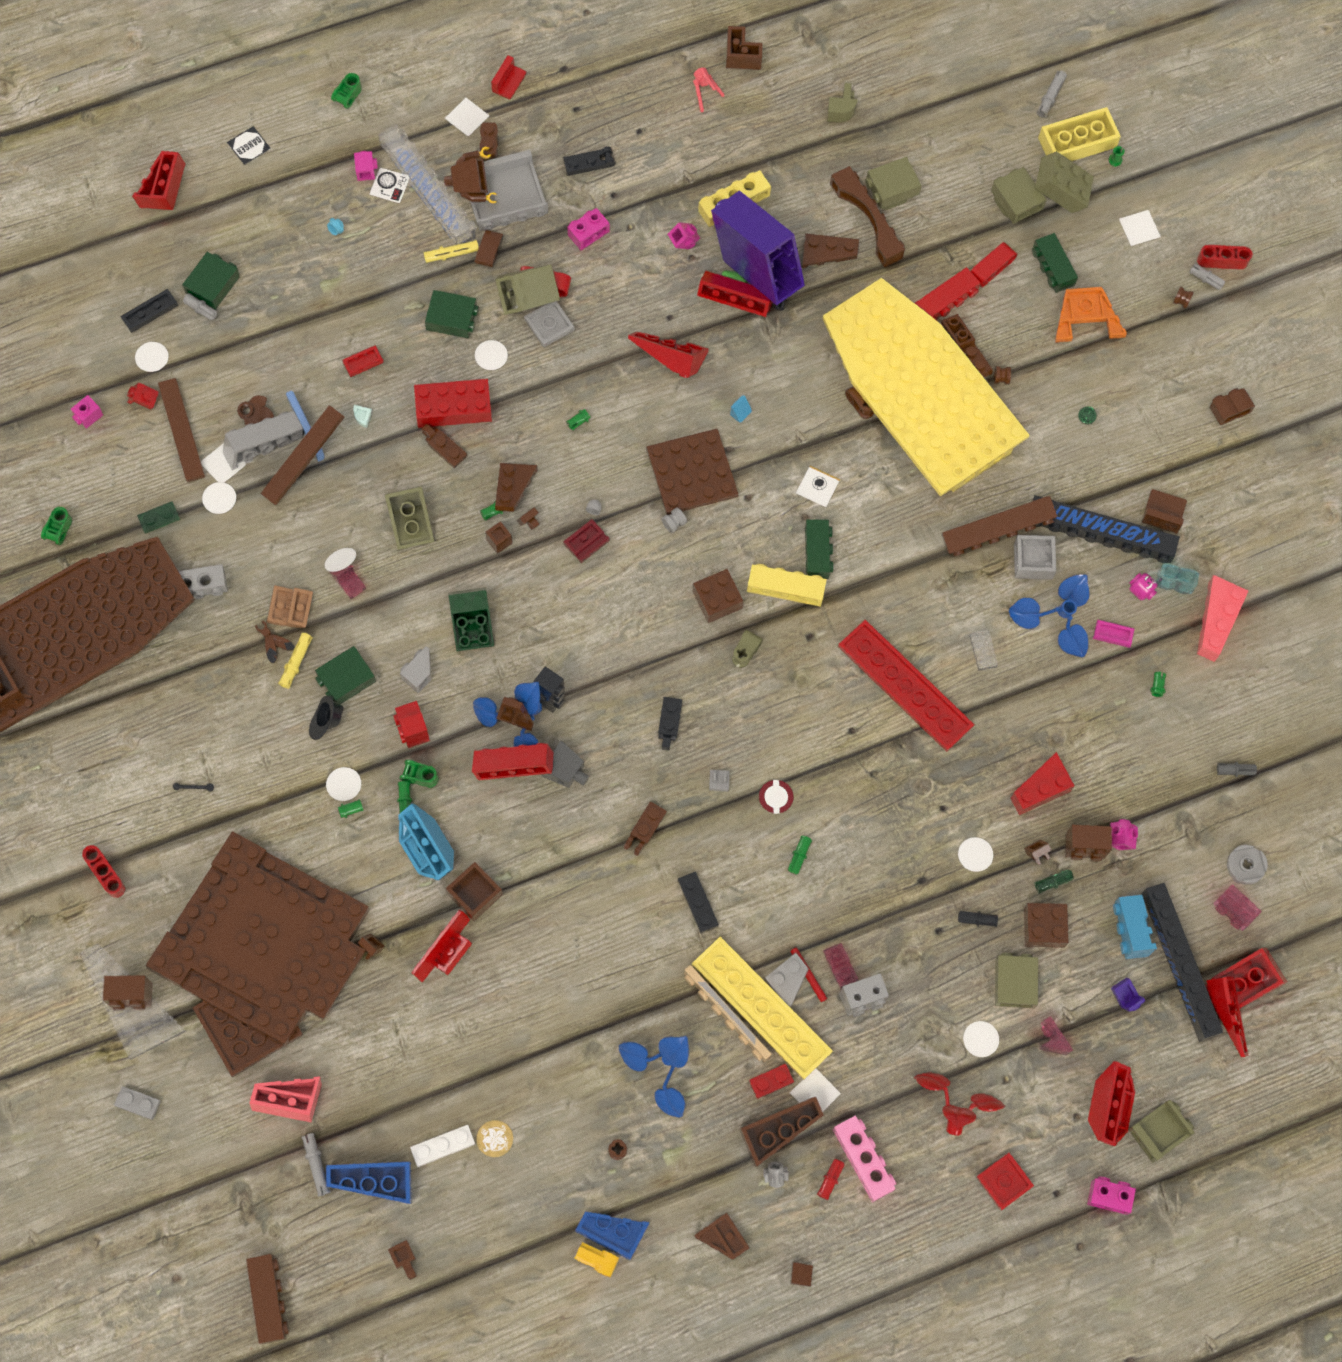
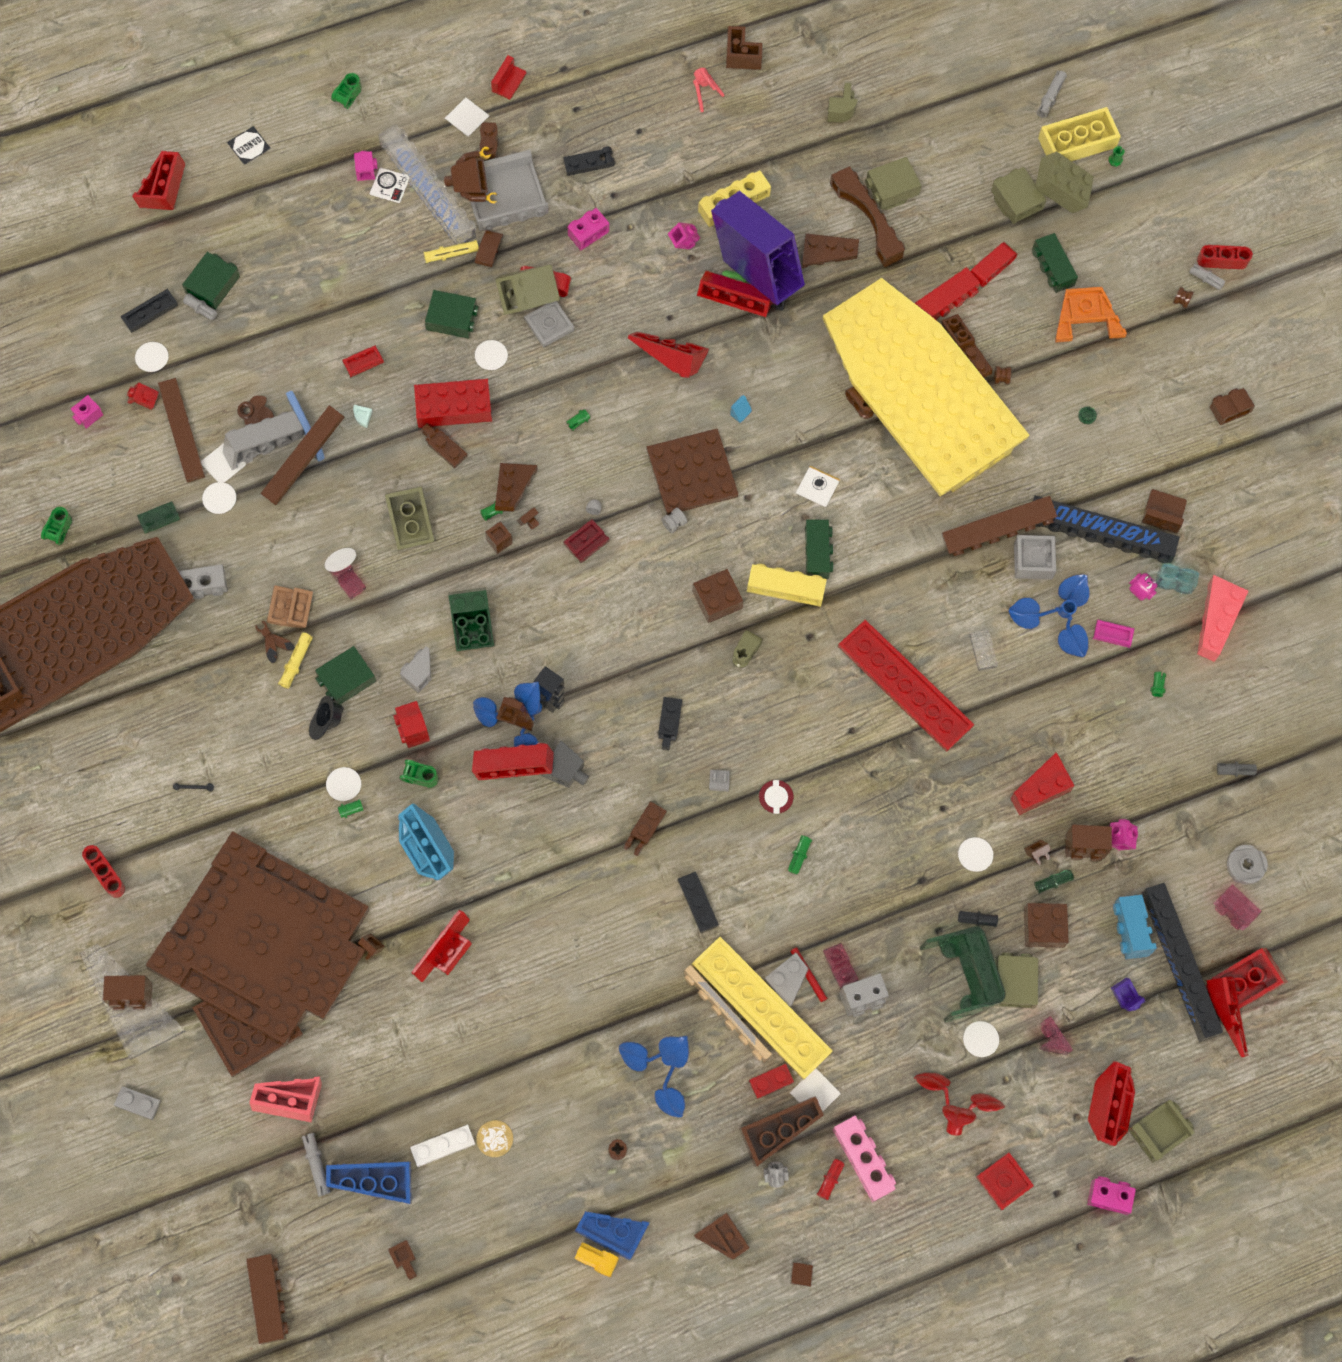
medium azure plate [327,218,344,235] -> none
green axle [397,781,413,814] -> none
reddish brown piece [445,862,503,922] -> none
white sticker [1119,210,1161,246] -> none
none -> clear green windscreen [920,927,1006,1023]

